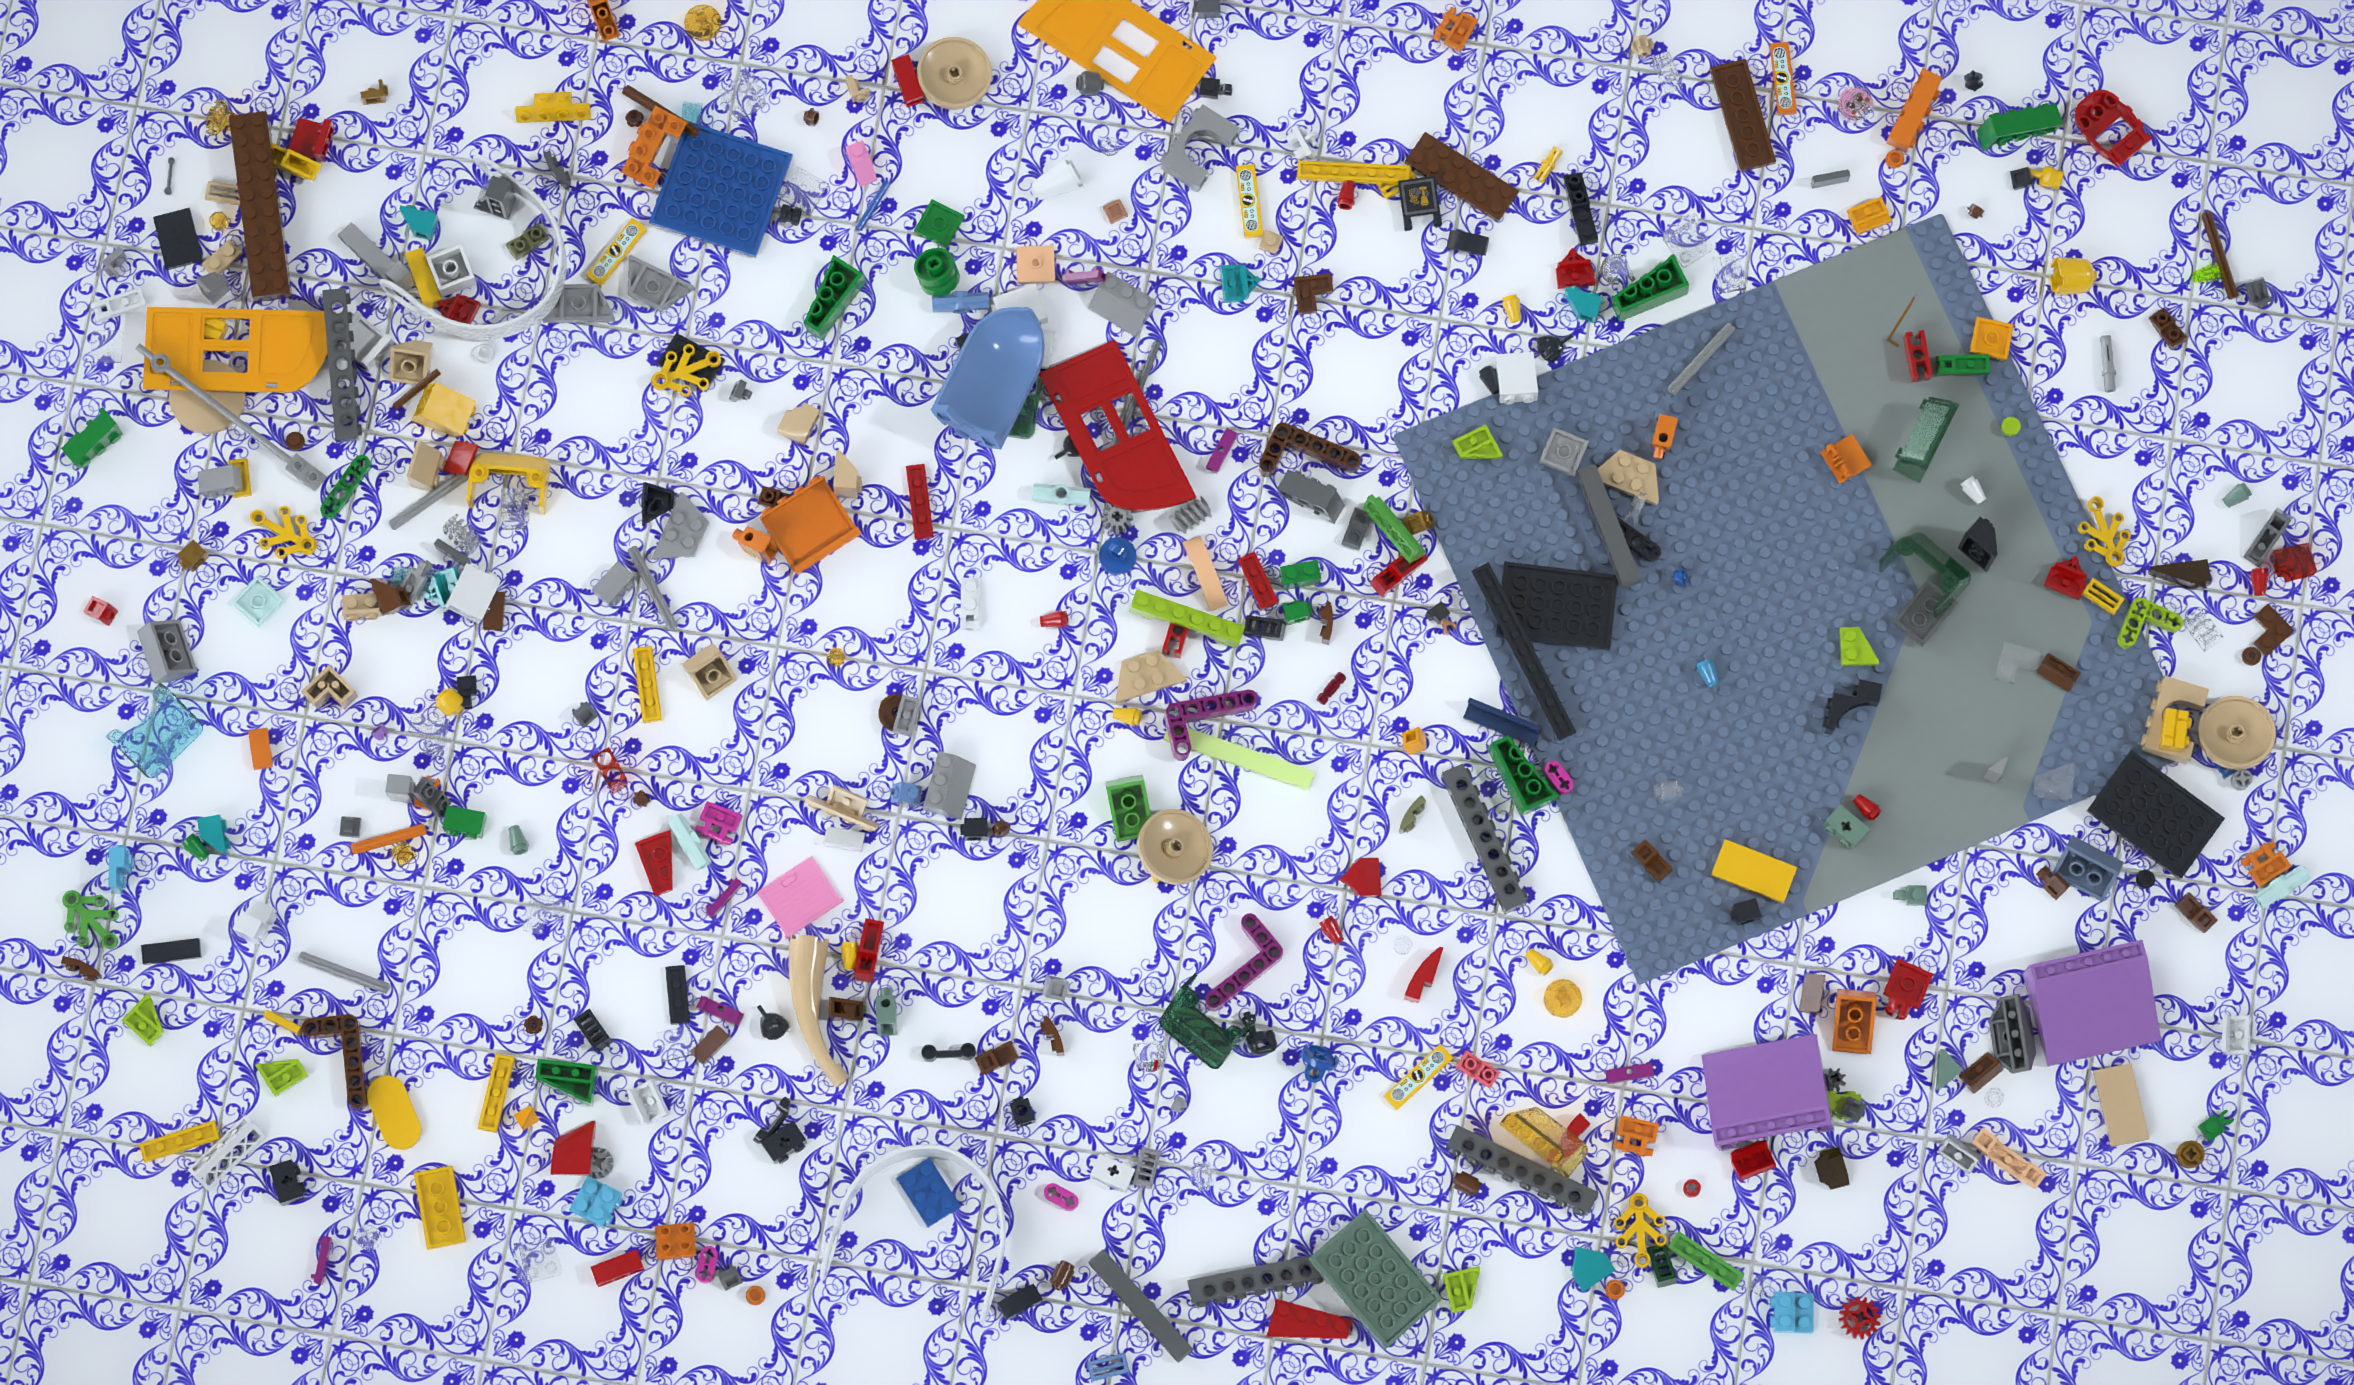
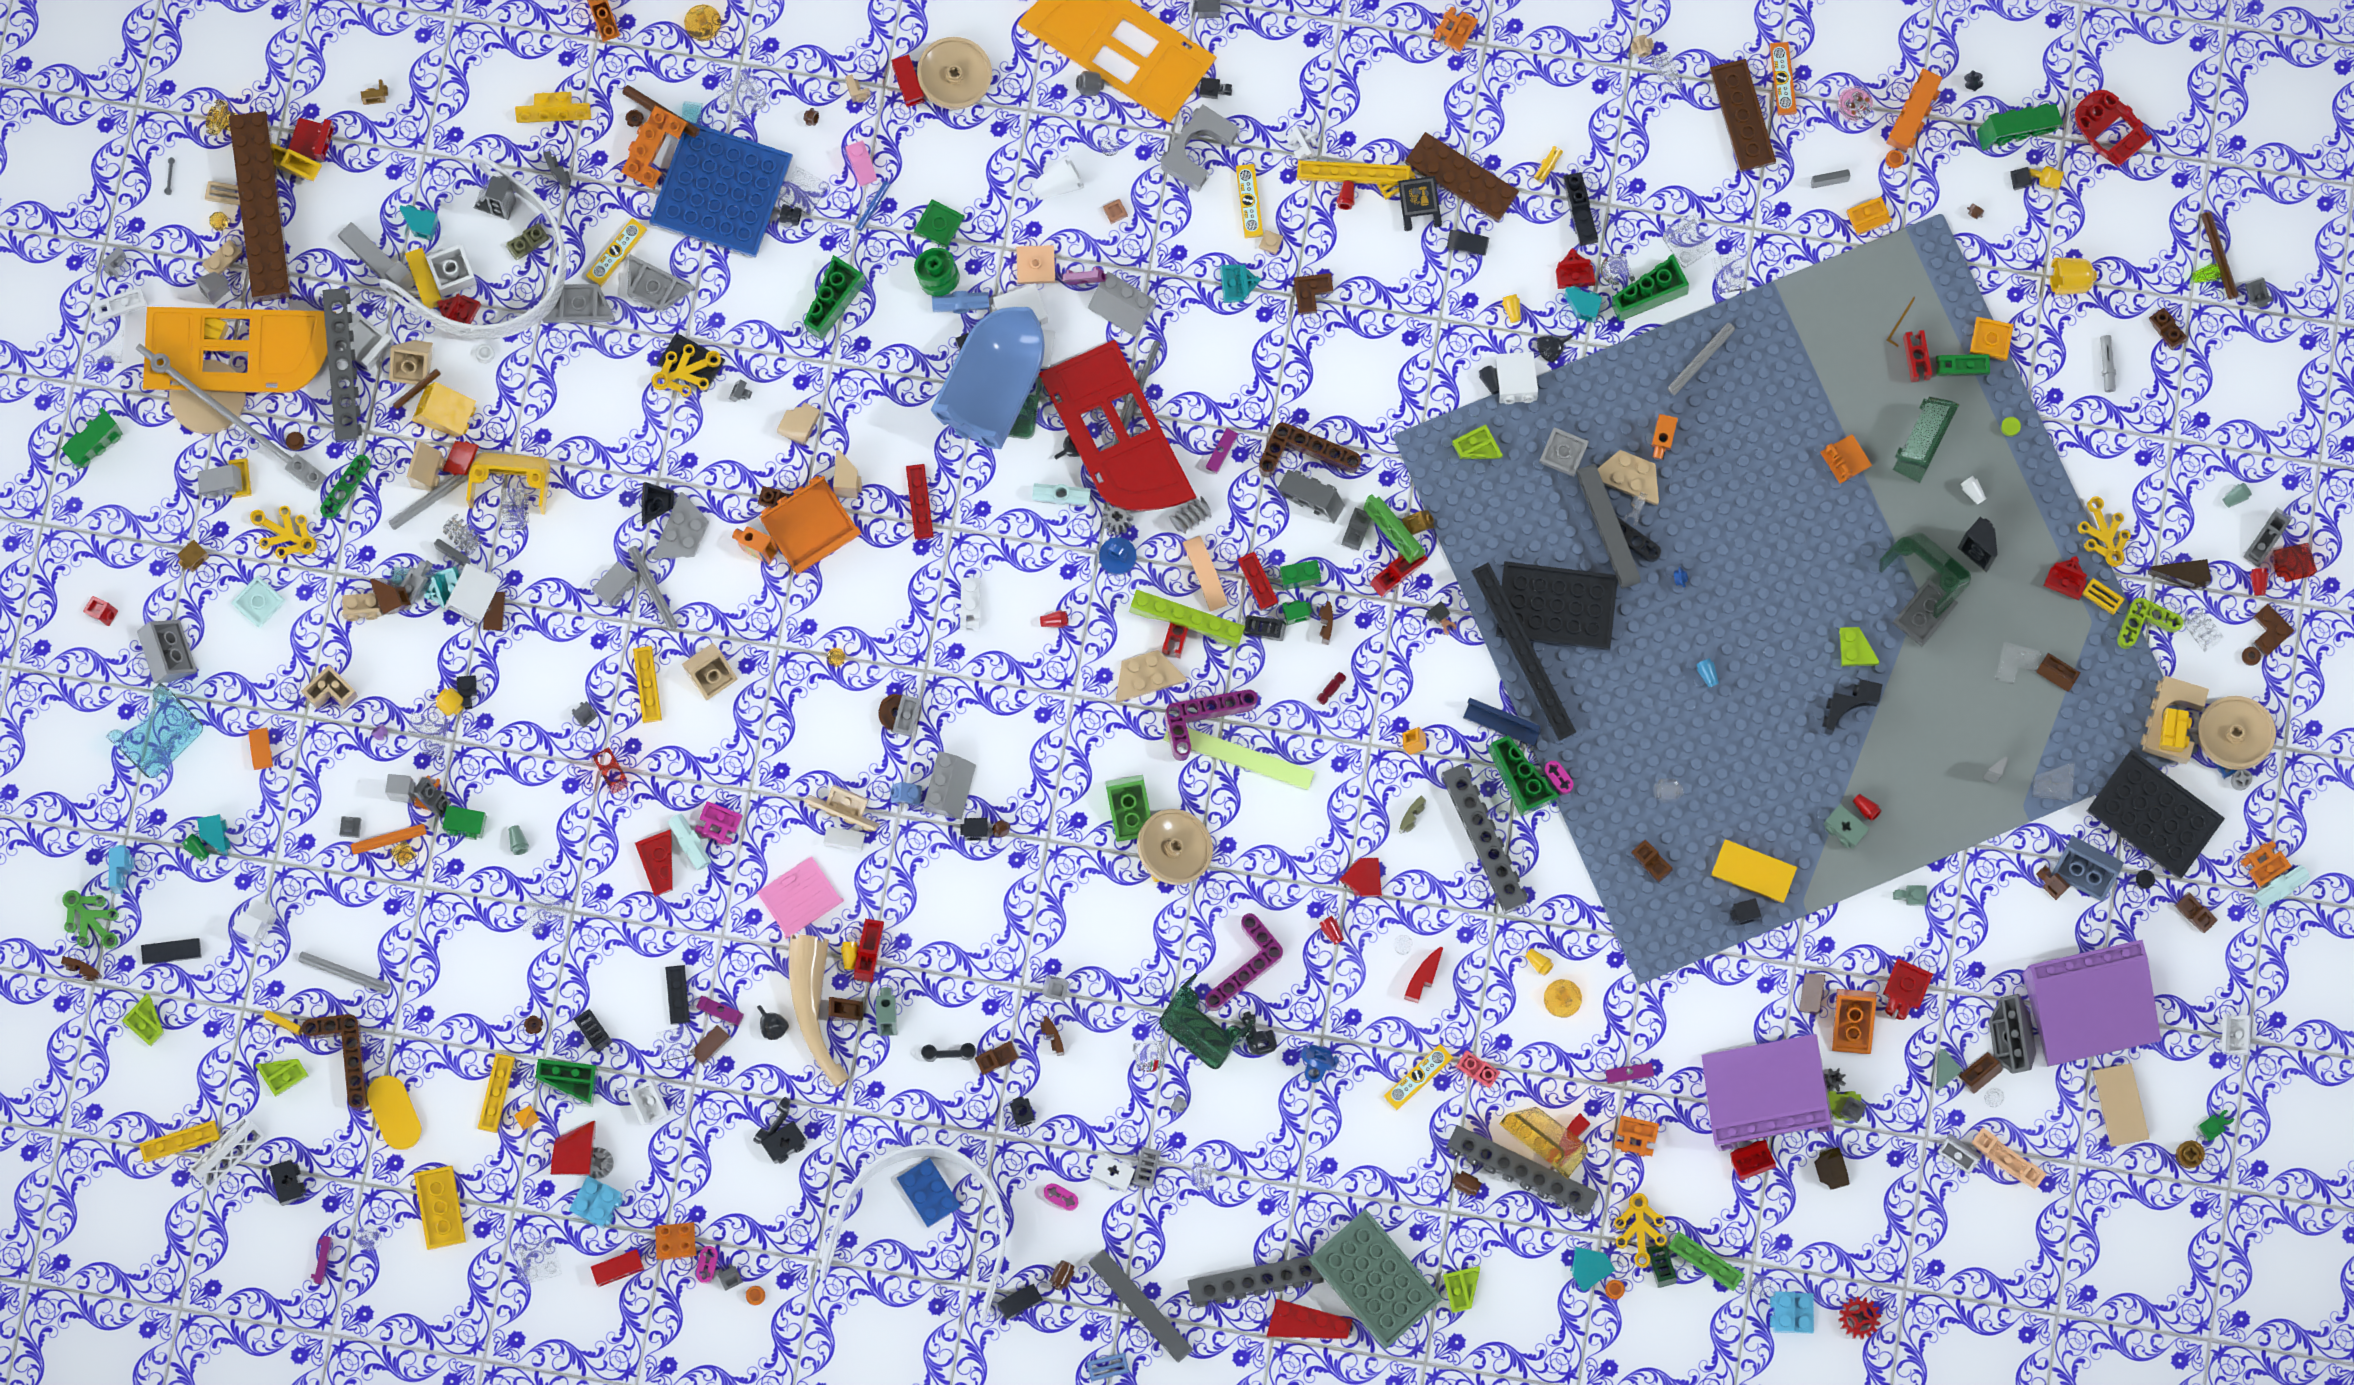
black tile [153,207,203,271] -> none
reddish brown plate [633,790,651,807] -> none
magenta piece [705,878,743,919] -> none
yellow cone [1112,707,1142,726] -> none
red bush [1683,1179,1701,1198] -> none

